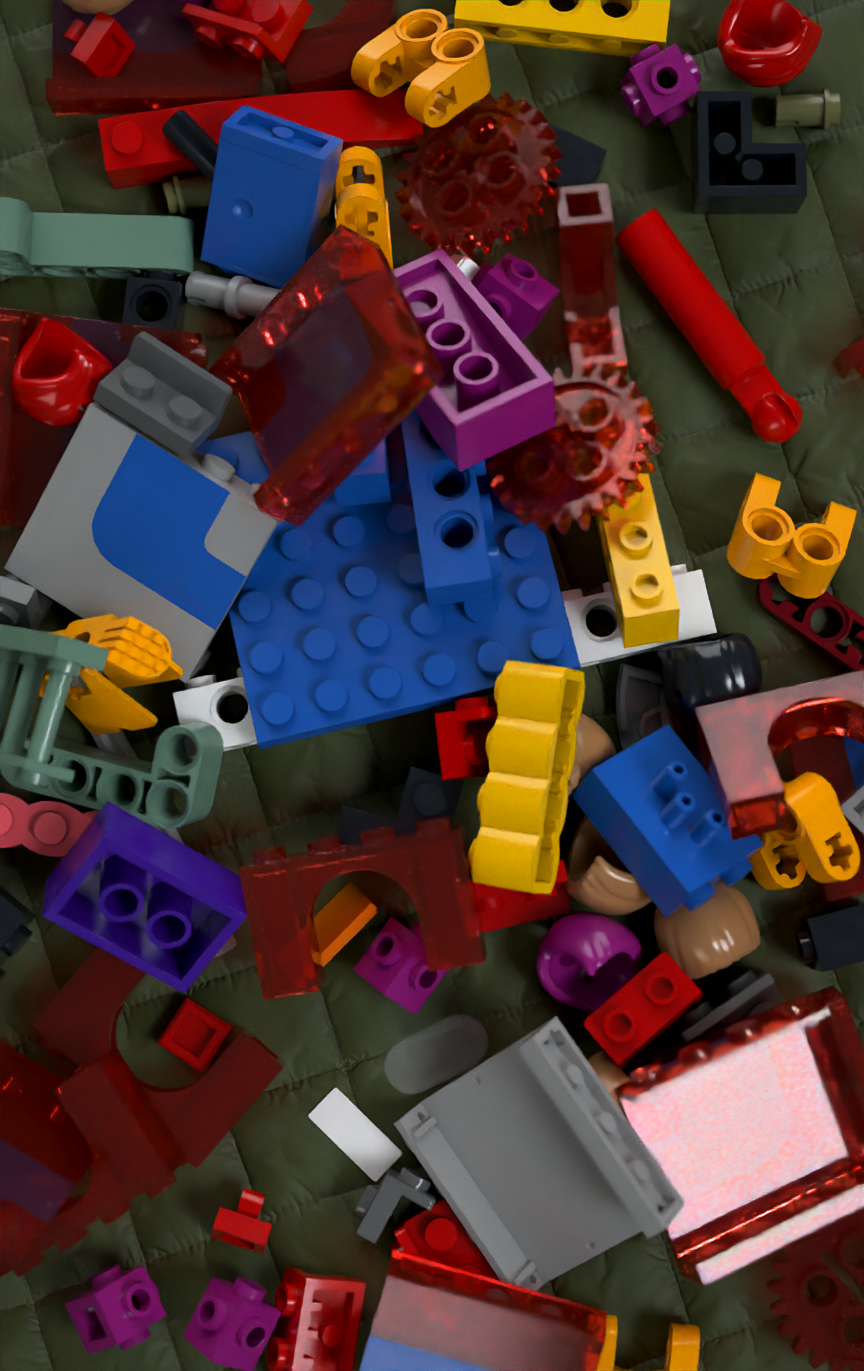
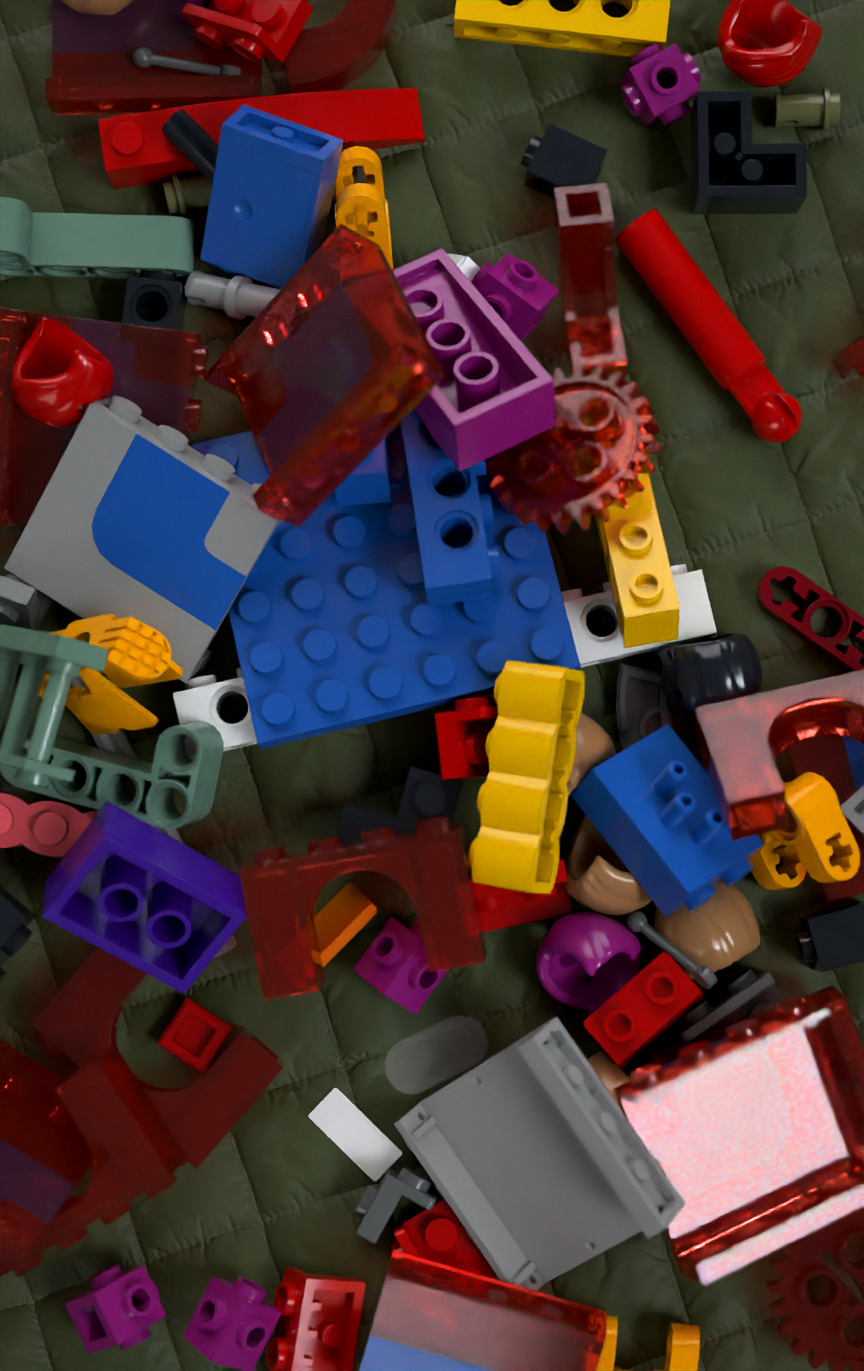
red tile [64,12,136,89] -> none
dark grey bracket [93,331,232,459] -> none
red tile [212,1188,272,1255] -> none
light orange piece [351,9,491,128] -> none
clear red gear [395,92,562,259] -> none
light orange piece [727,472,857,599] -> none
none -> dark grey hinge [133,47,241,83]
none -> dark grey hinge [626,911,717,989]

